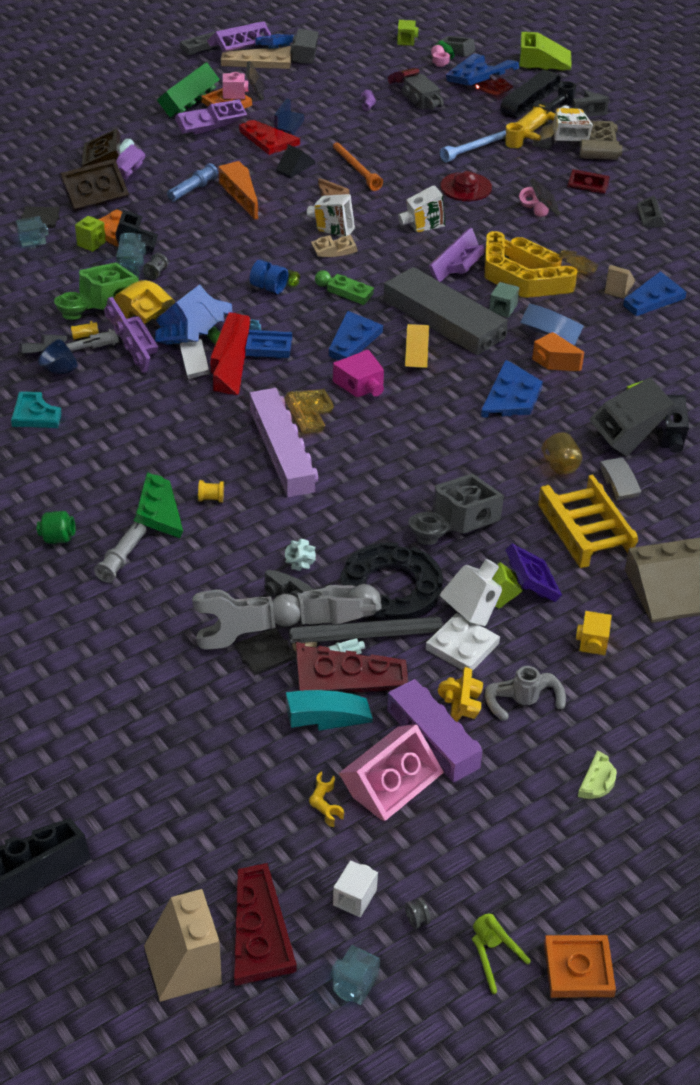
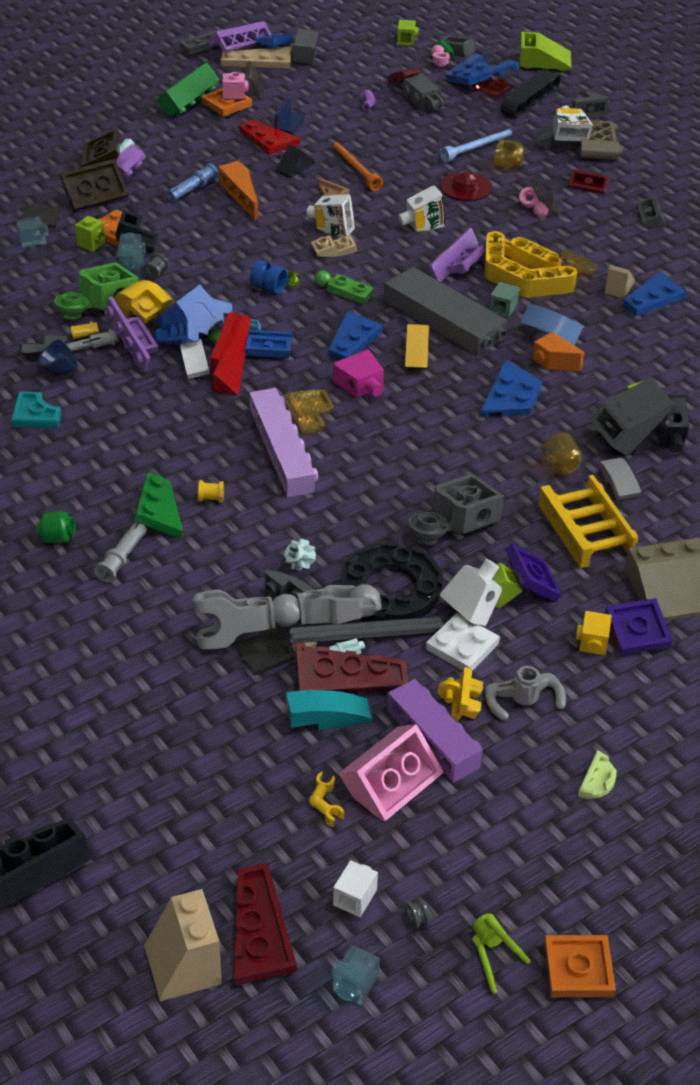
medium lavender slope [175,99,247,135] -> none
yellow piece [505,81,576,148] -> none
none -> clear yellow helmet [494,139,525,169]
none -> dark purple plate [605,598,673,655]

